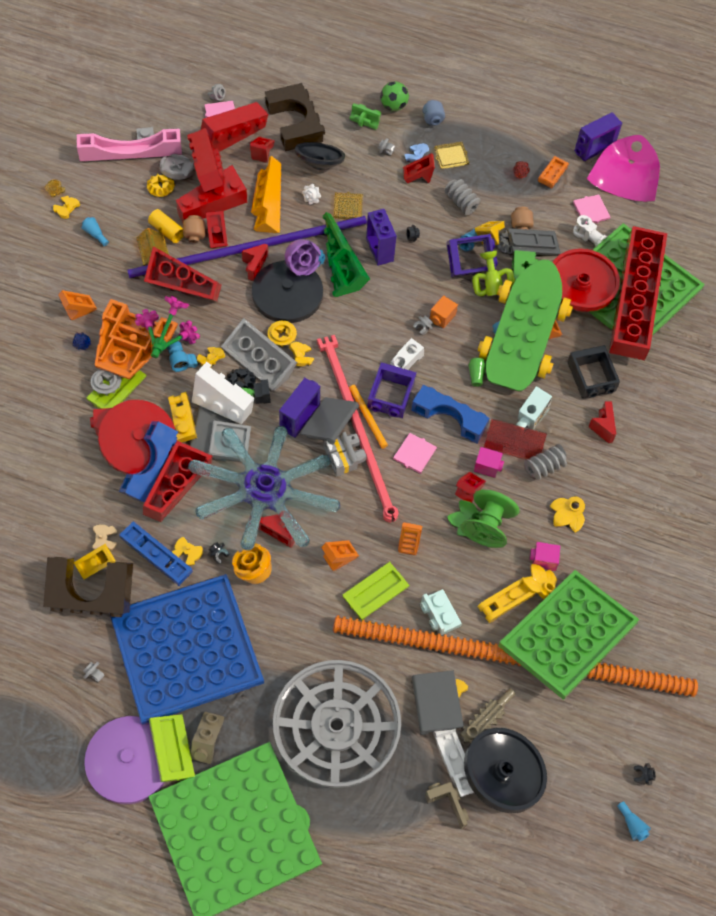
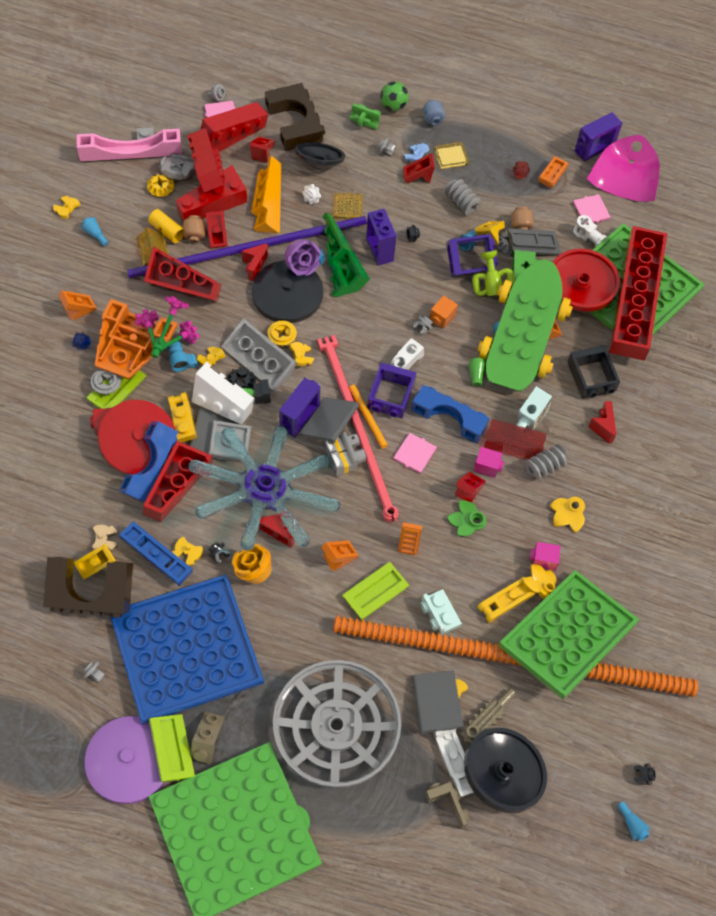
clear yellow plate [45,179,65,197] -> none
bright green piece [460,489,520,548] -> none

